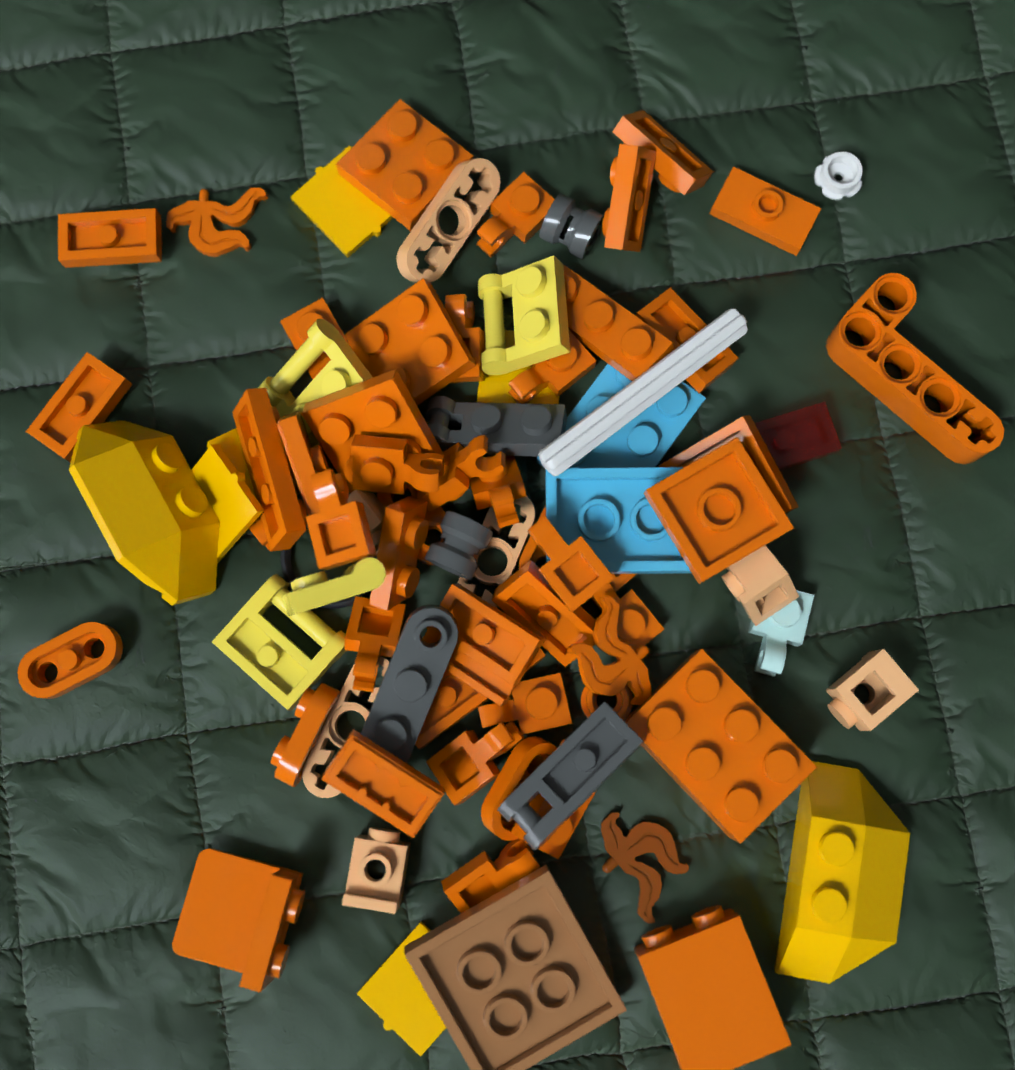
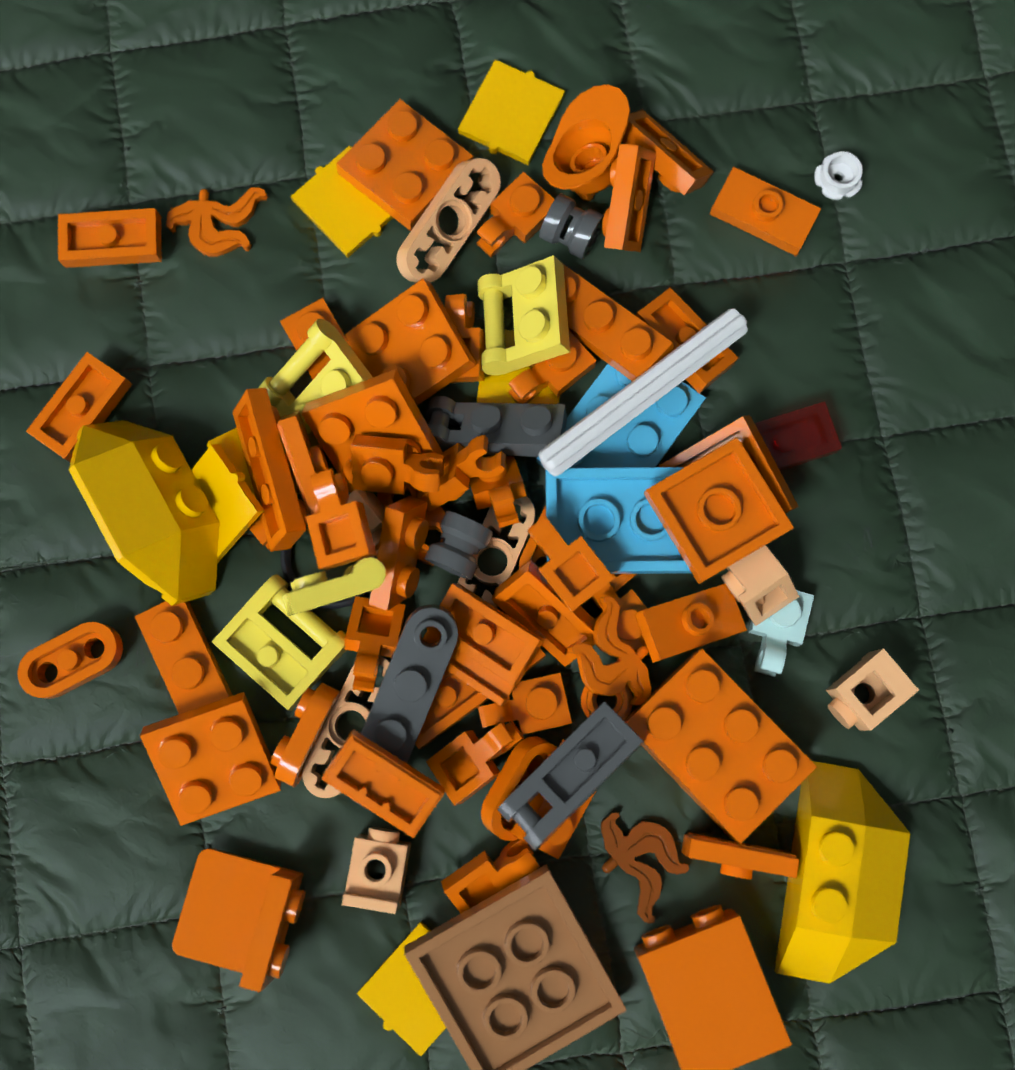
orange beam [826,273,1004,464] -> none
none -> orange plate [134,601,233,714]
none -> orange plate [140,692,282,826]
none -> yellow piece [458,60,565,166]
none -> orange piece [542,84,631,201]
none -> orange plate [635,584,747,663]
none -> orange plate [681,832,799,880]

